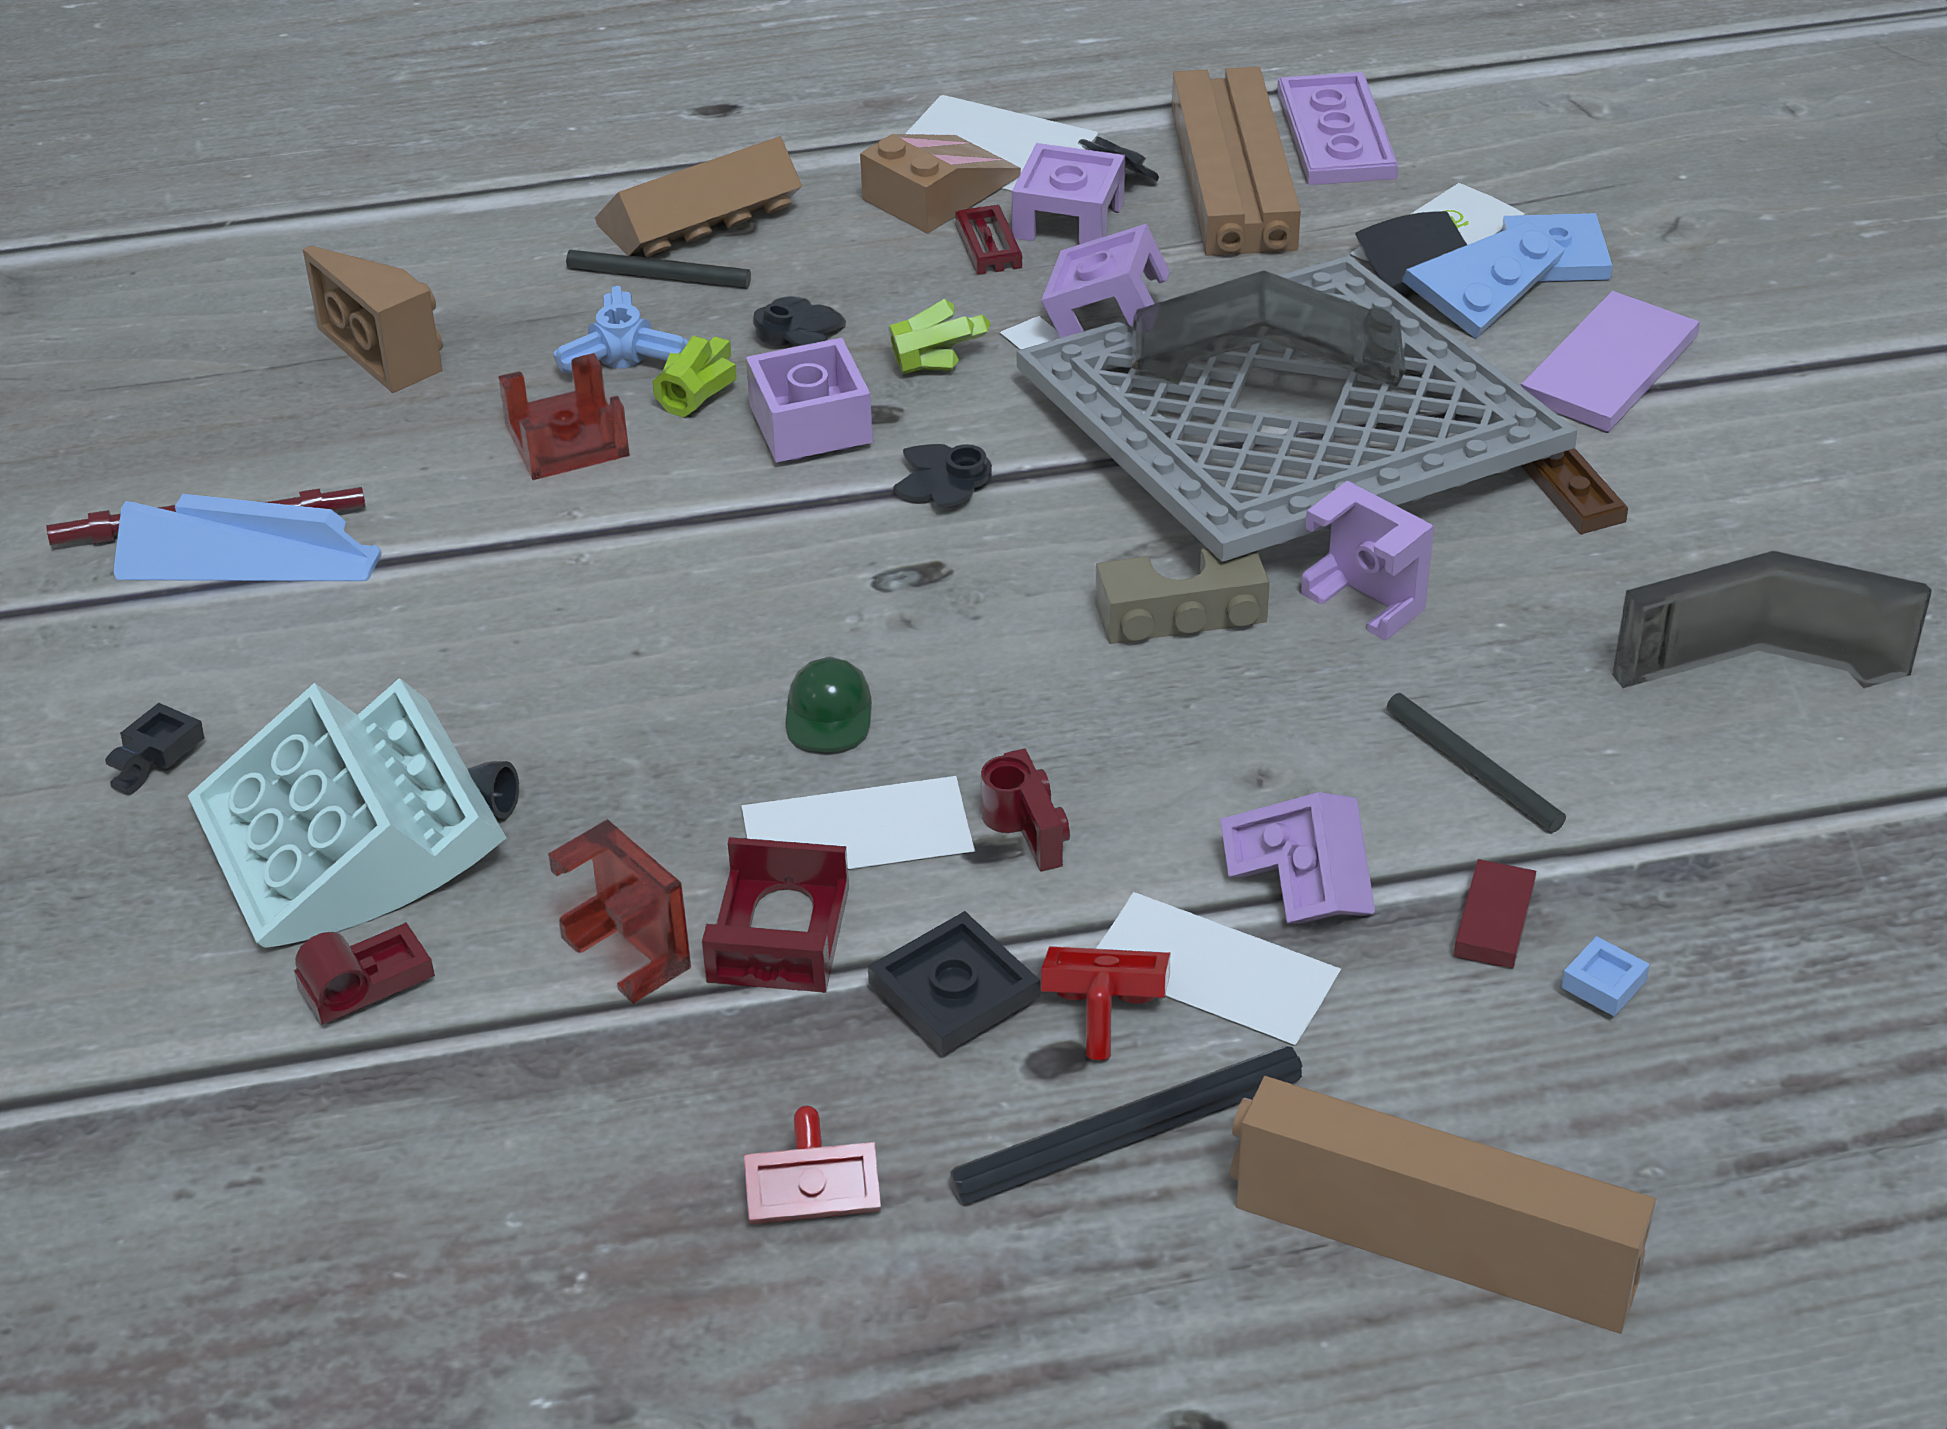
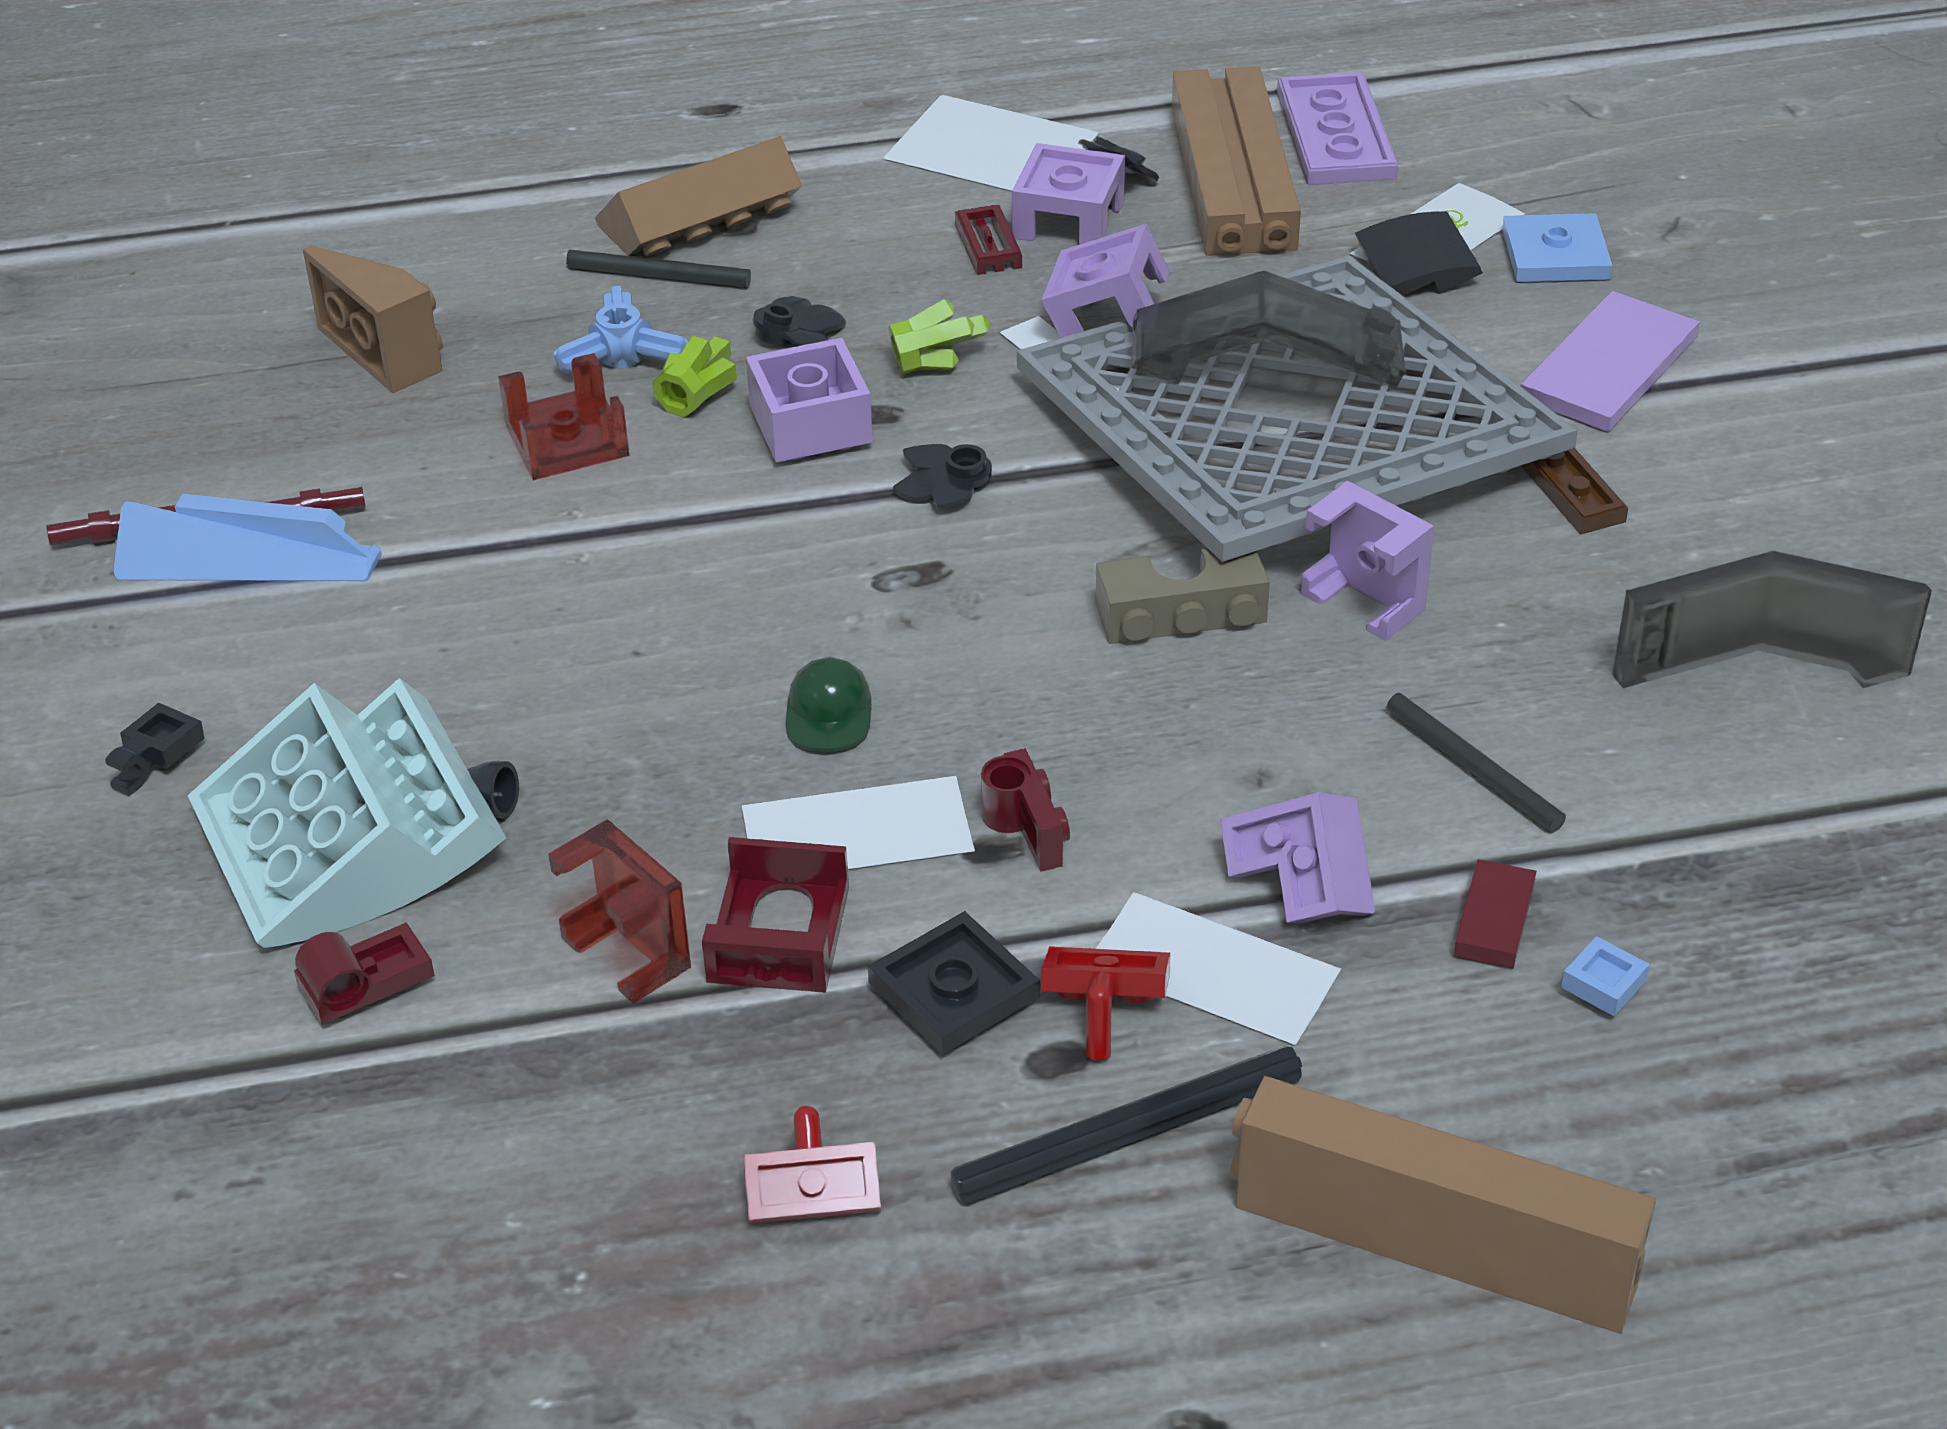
medium nougat slope [860,134,1021,234] -> none
light blue wing [1402,221,1566,339] -> none

